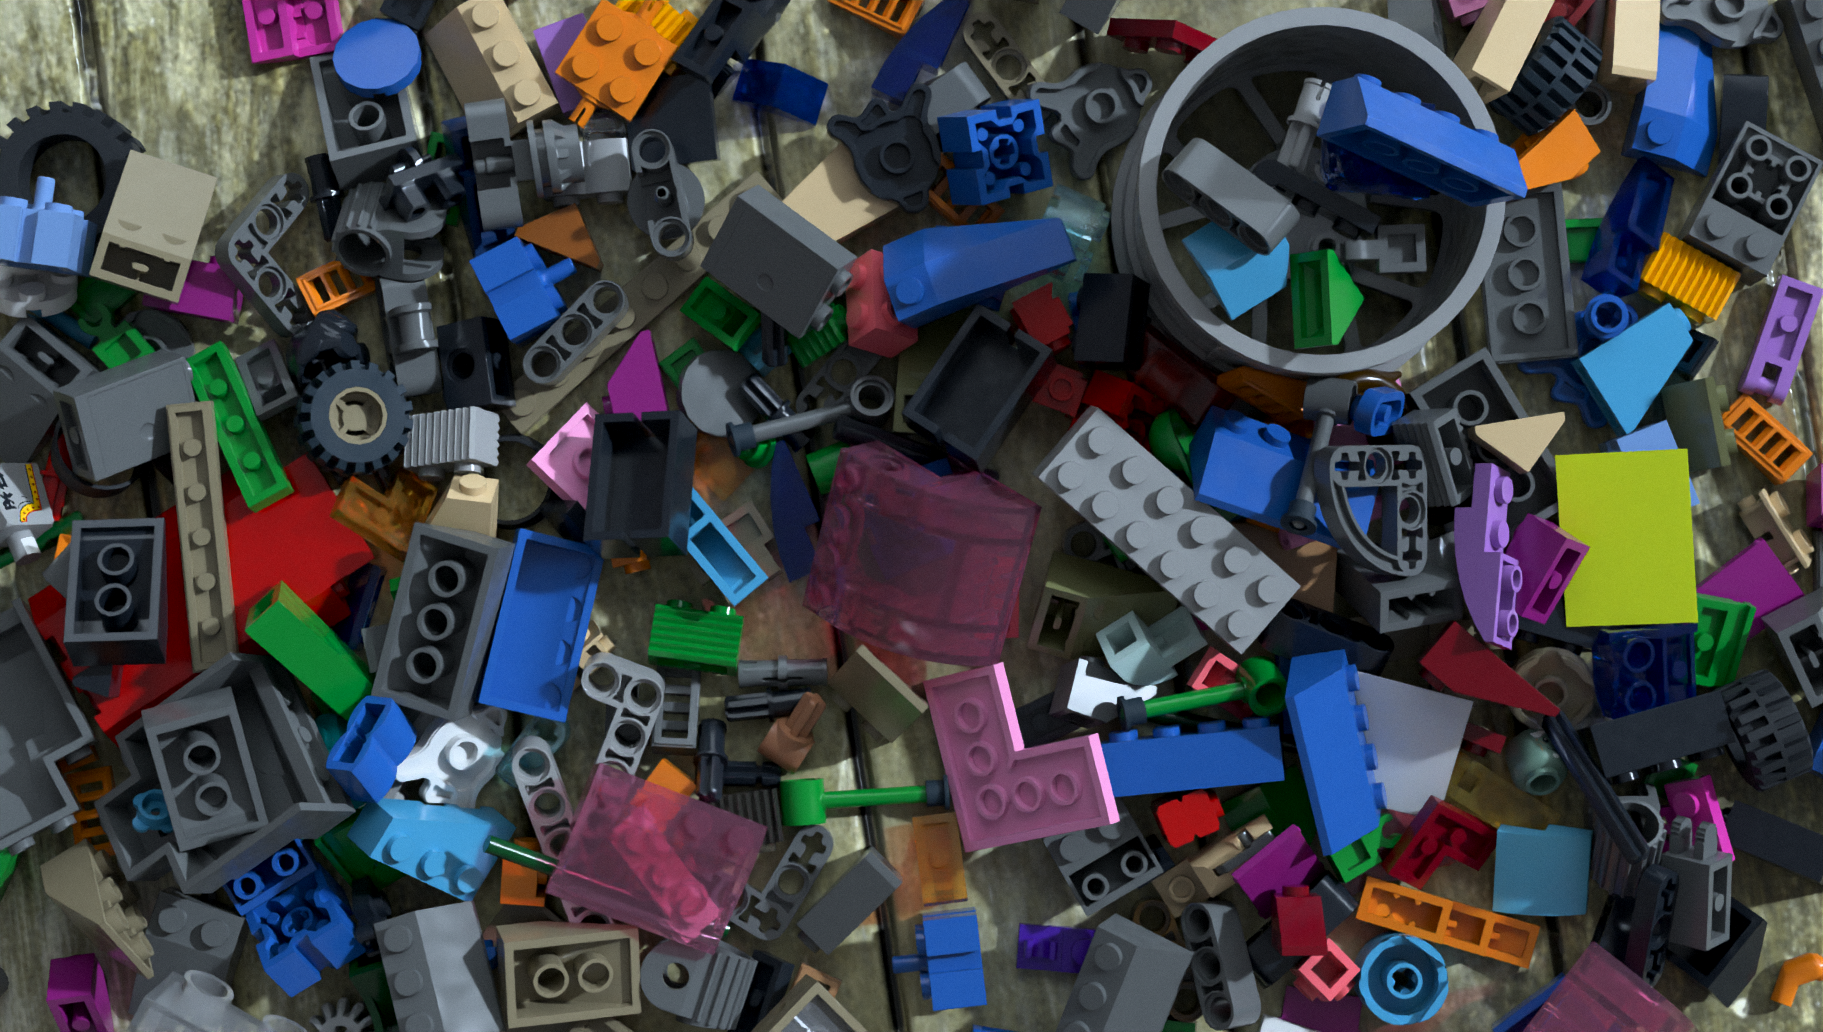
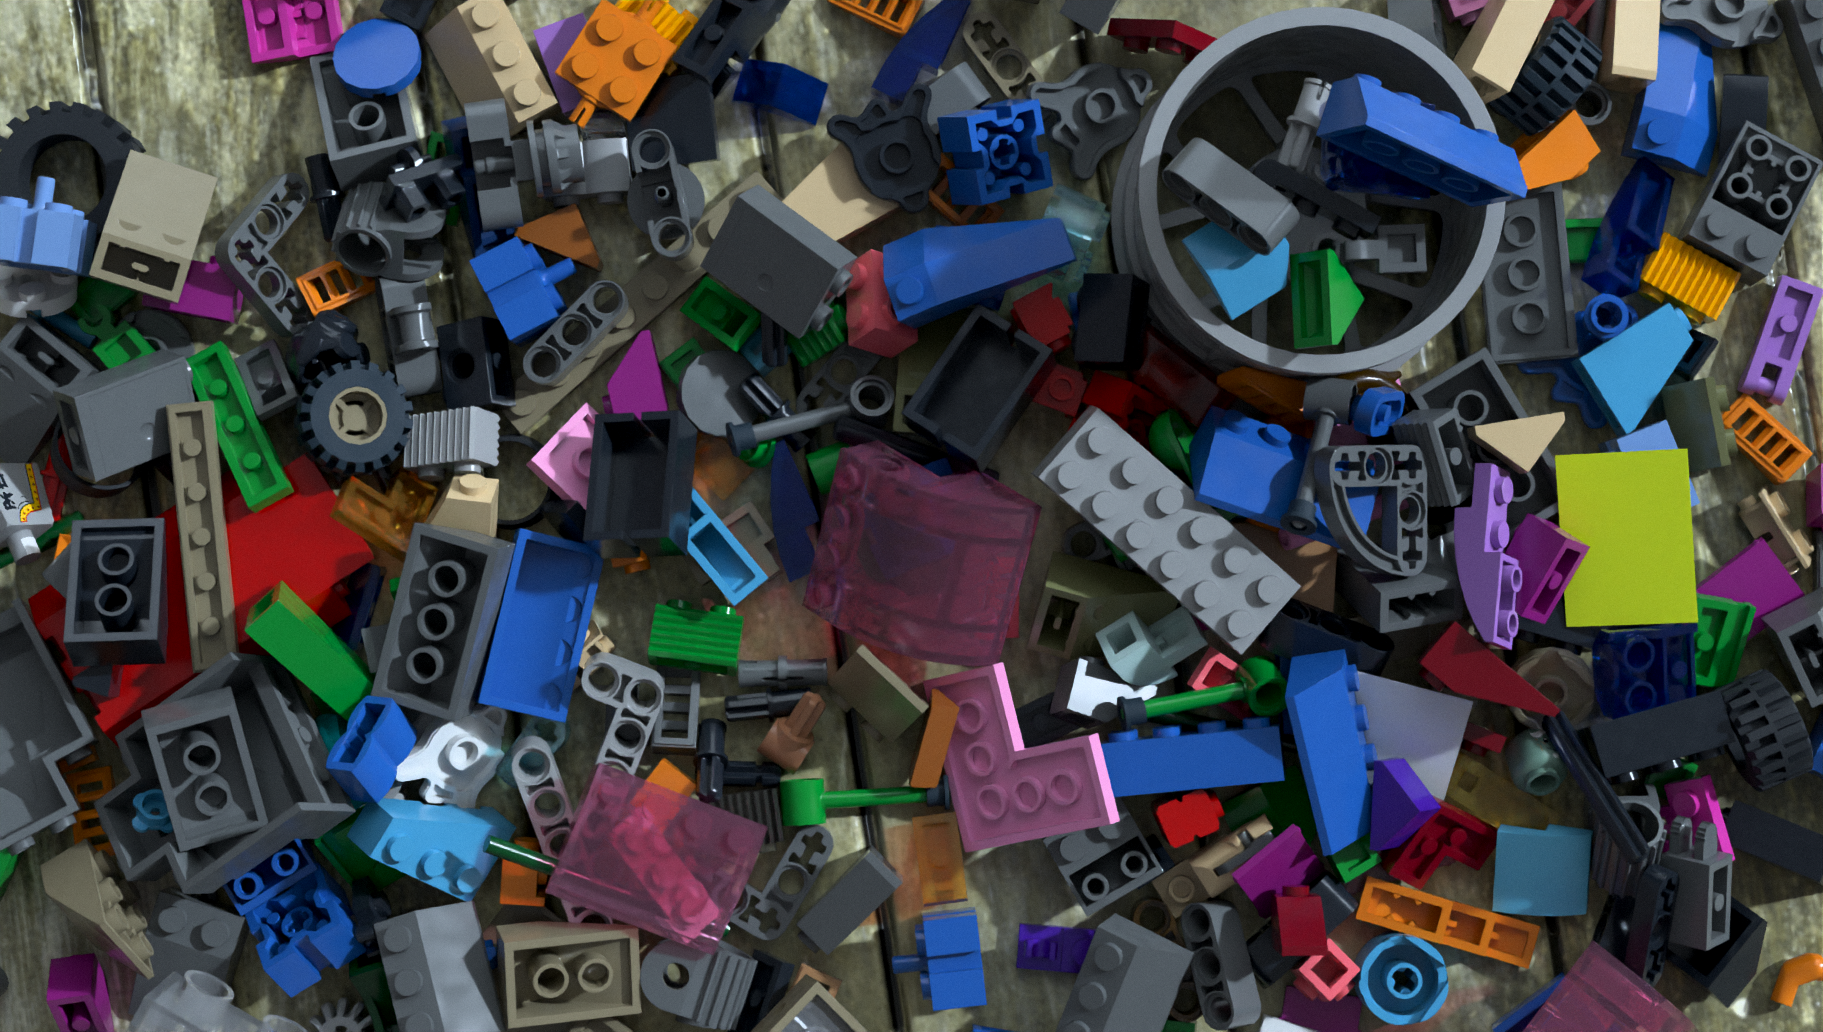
none -> dark orange slope [909,689,960,788]
none -> dark purple slope [1370,757,1441,851]

